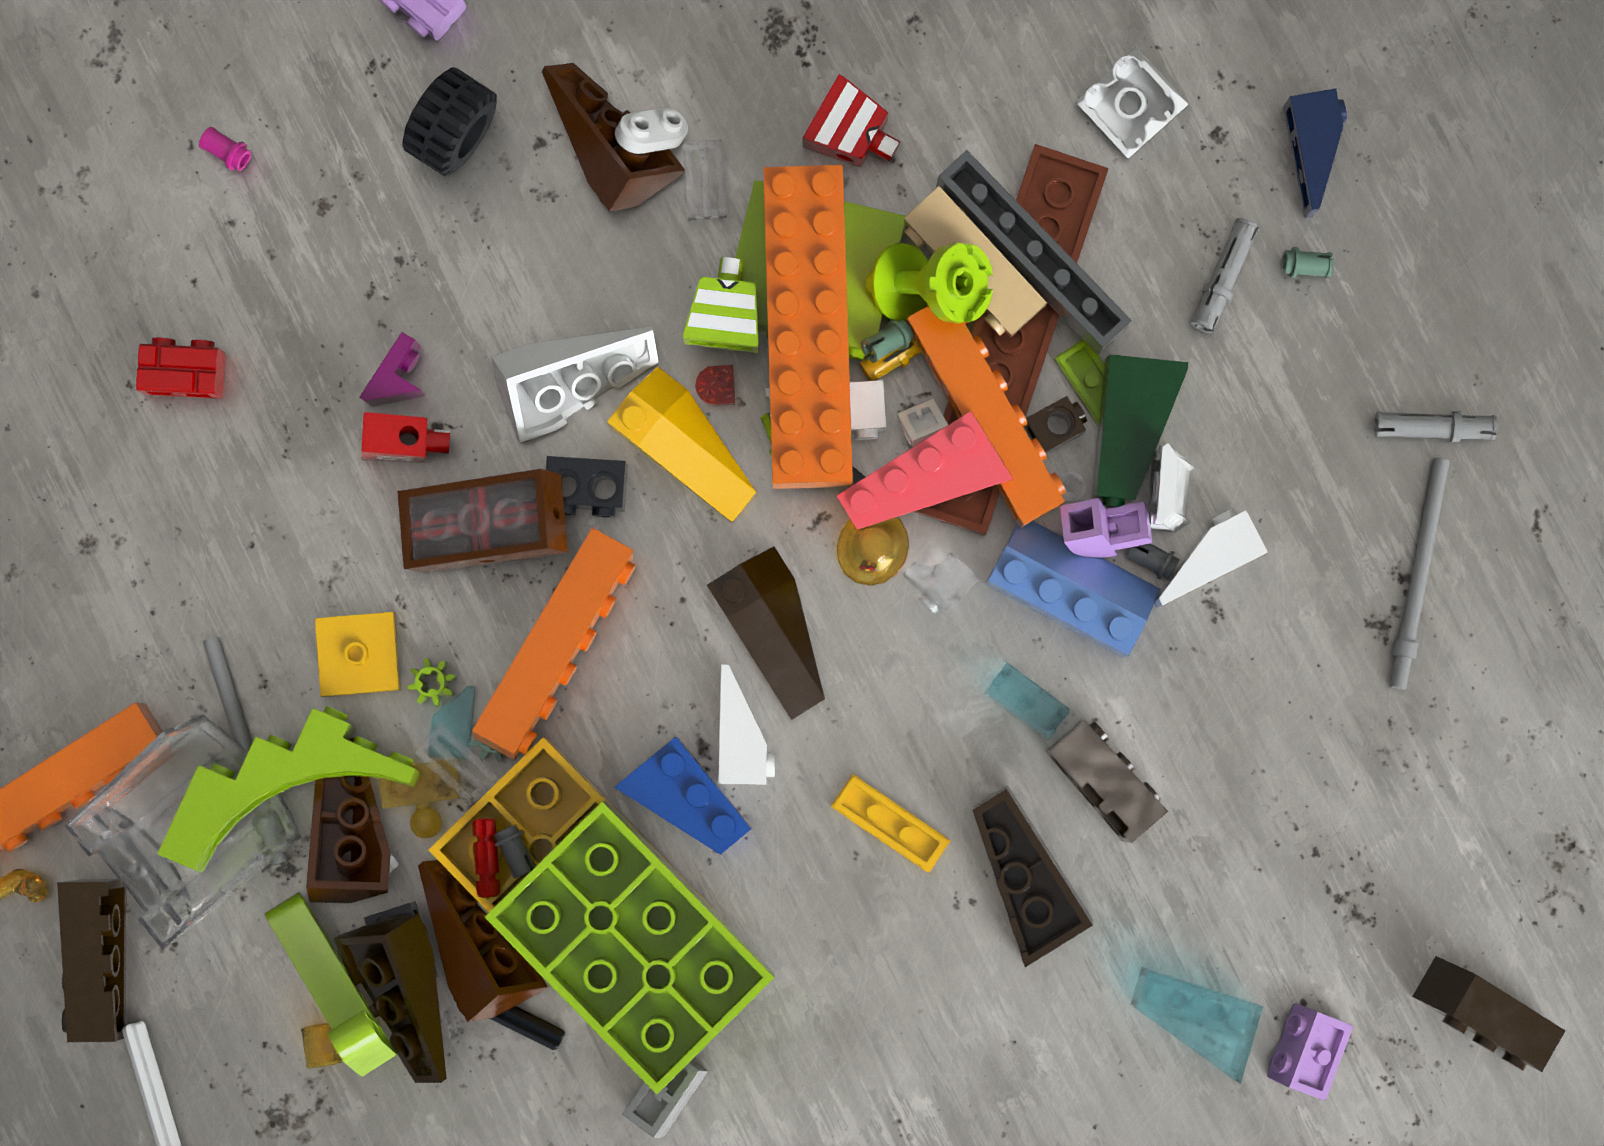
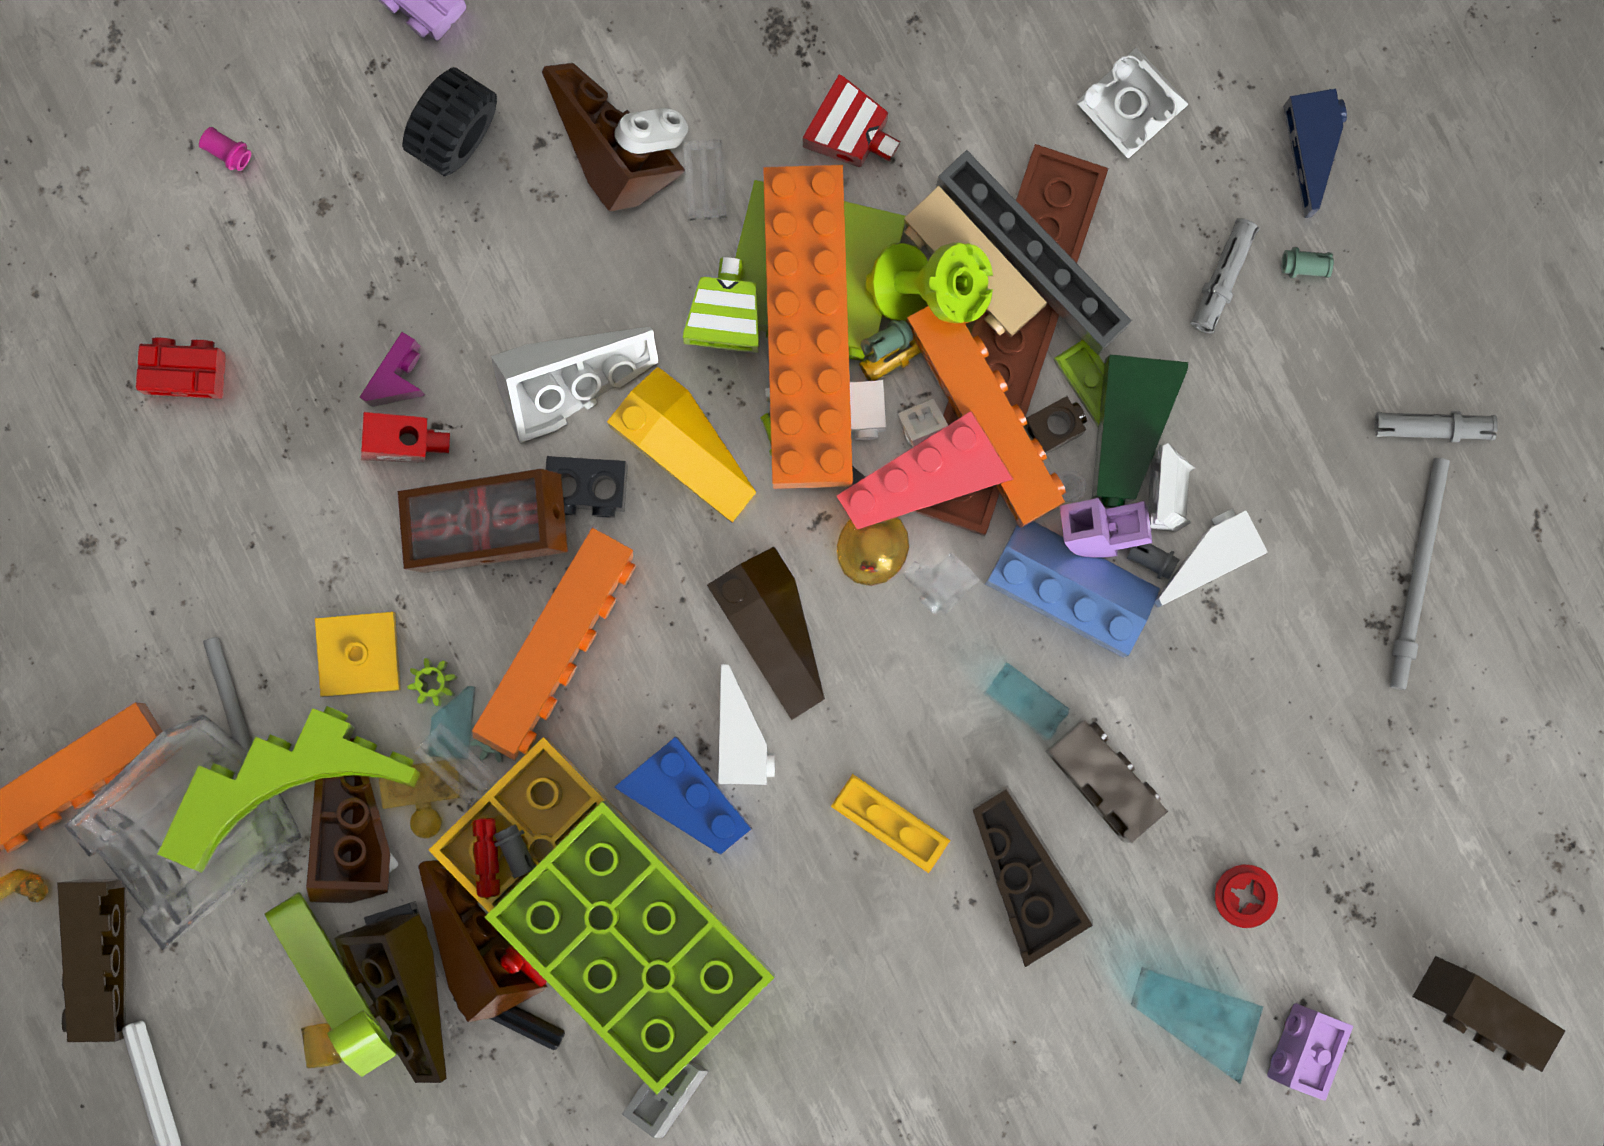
clear red tile [695,365,736,406] -> none
none -> red arm [501,946,547,987]
none -> red gear [1214,864,1278,928]

